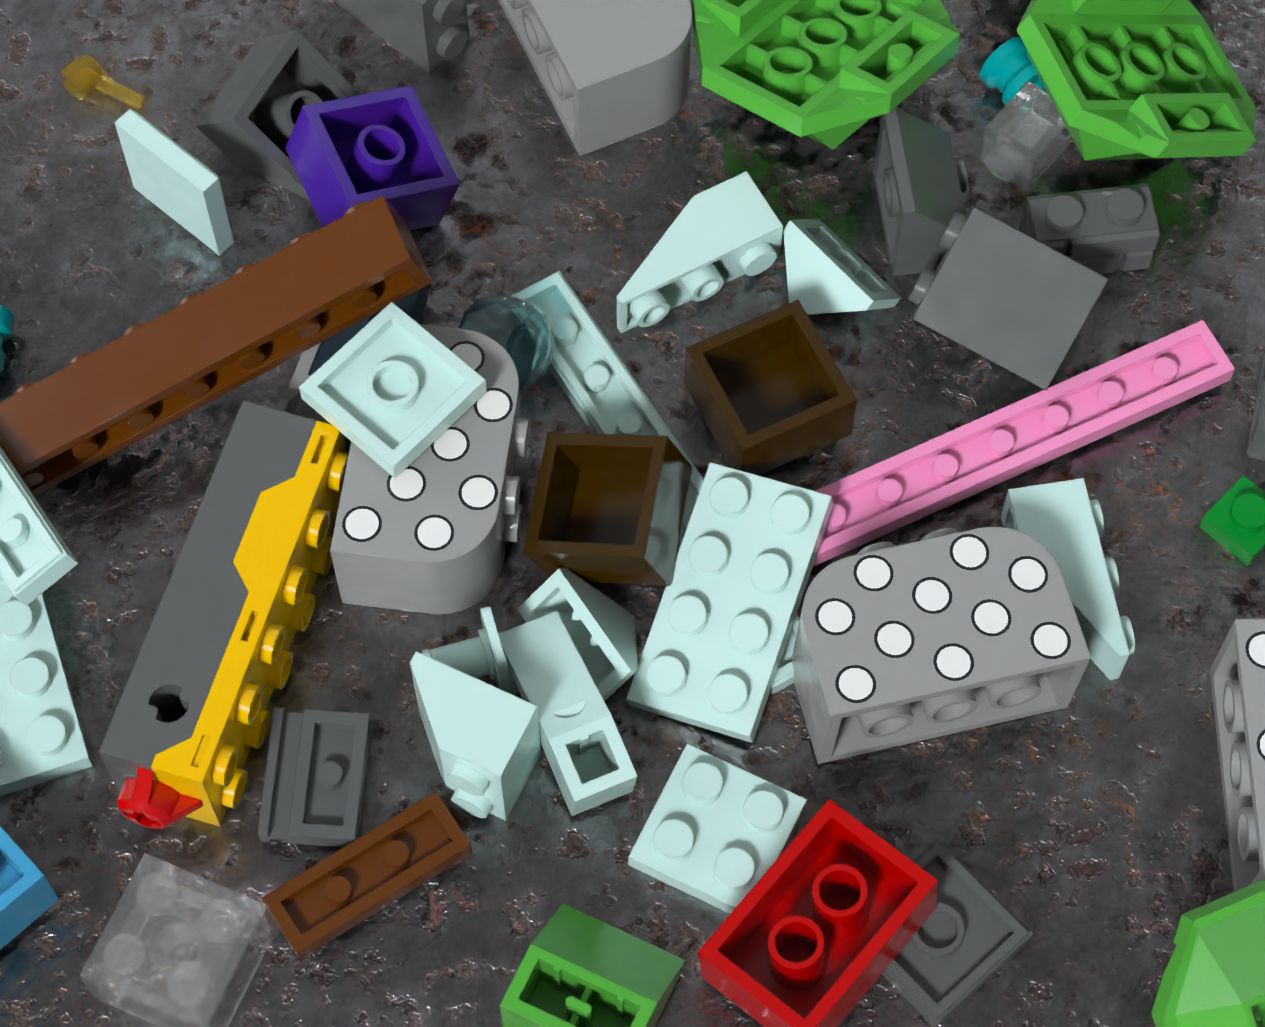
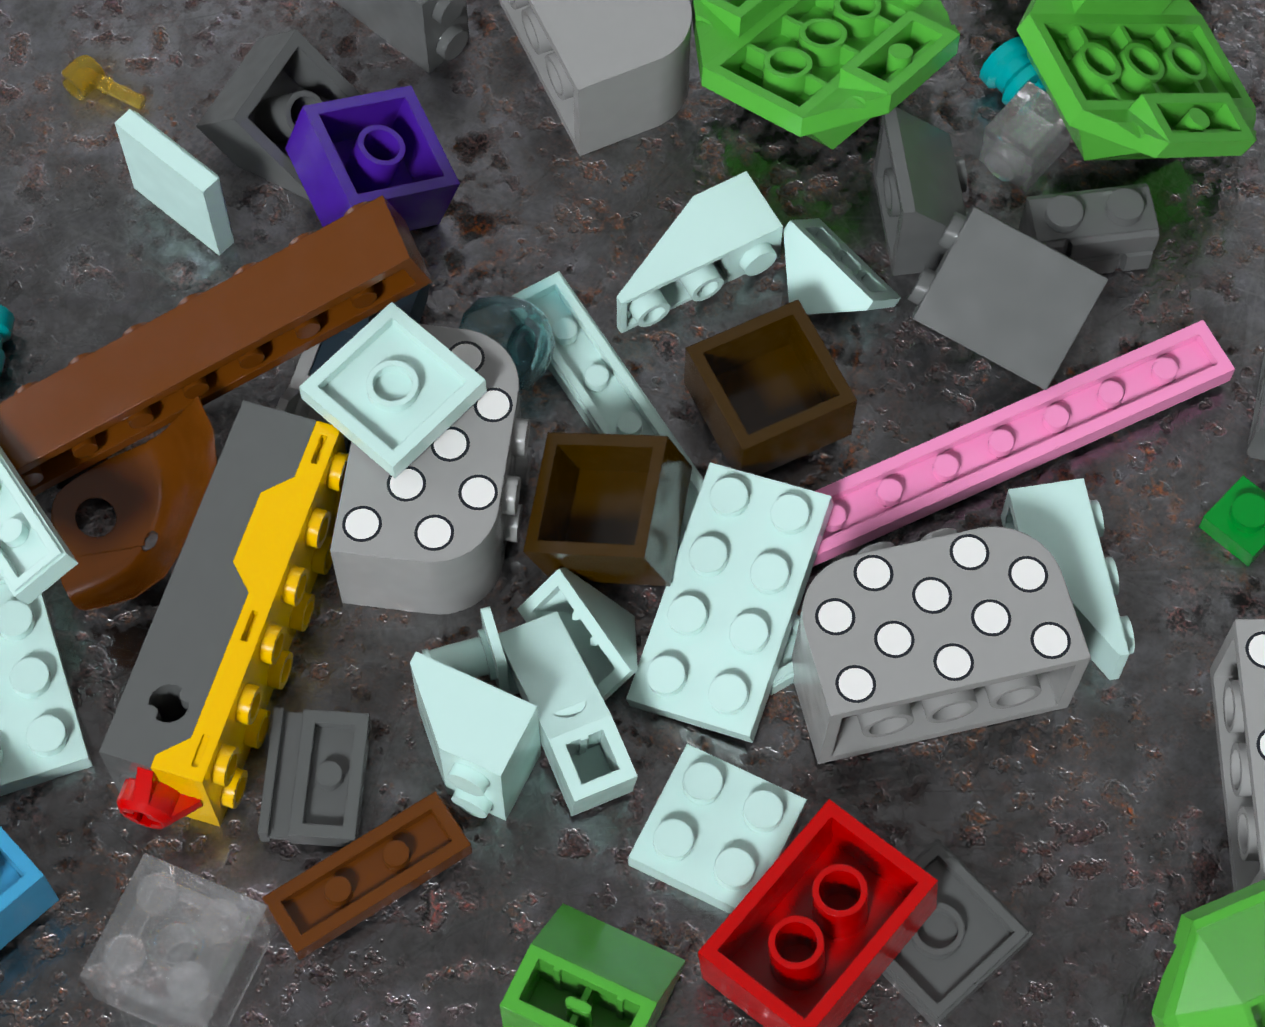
none -> reddish brown piece [51,396,217,611]

